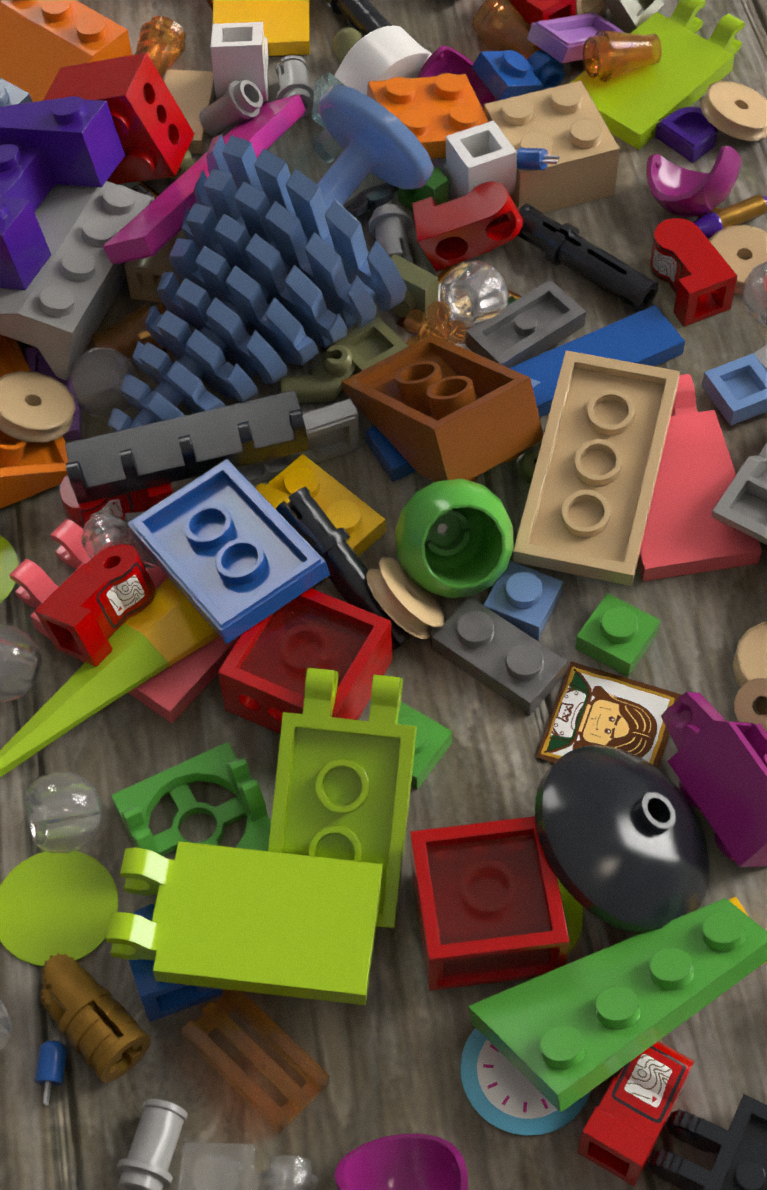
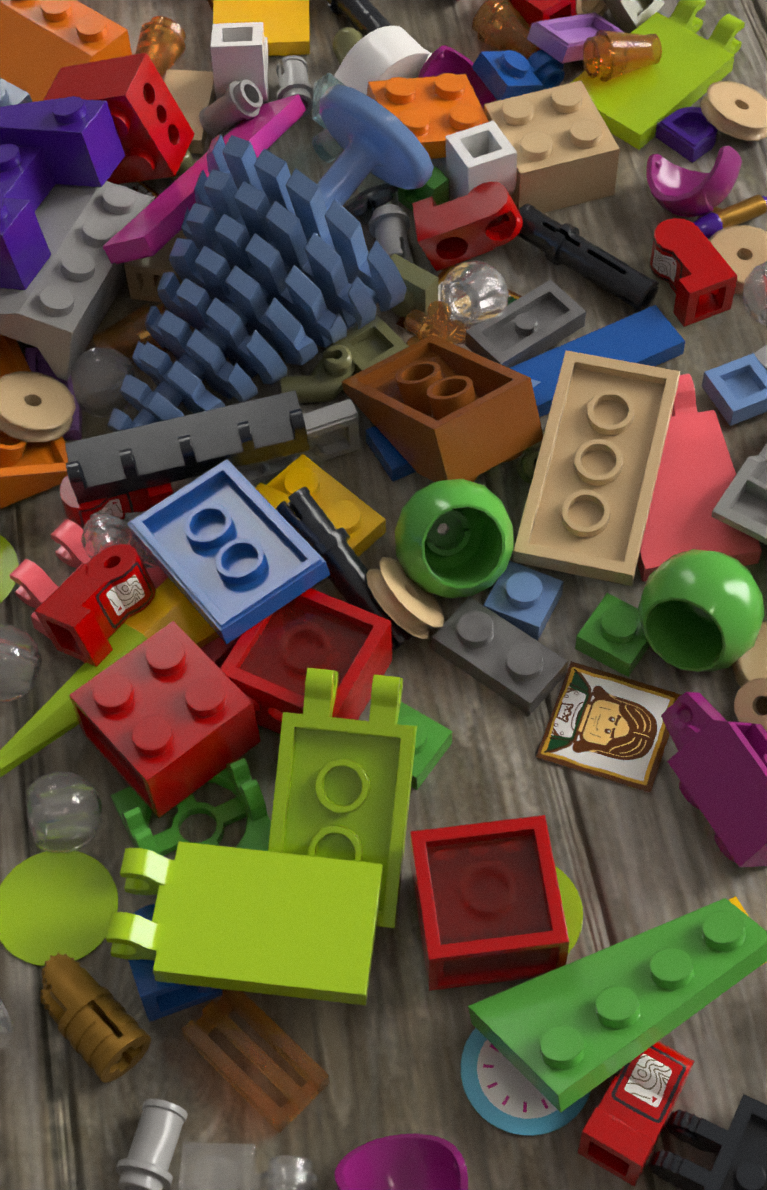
blue piece [34,1040,67,1106] -> none
blue piece [517,148,560,170] -> none
black dish [535,745,709,934] -> none
none -> red piece [69,621,261,818]
none -> bright green helmet [638,549,765,672]

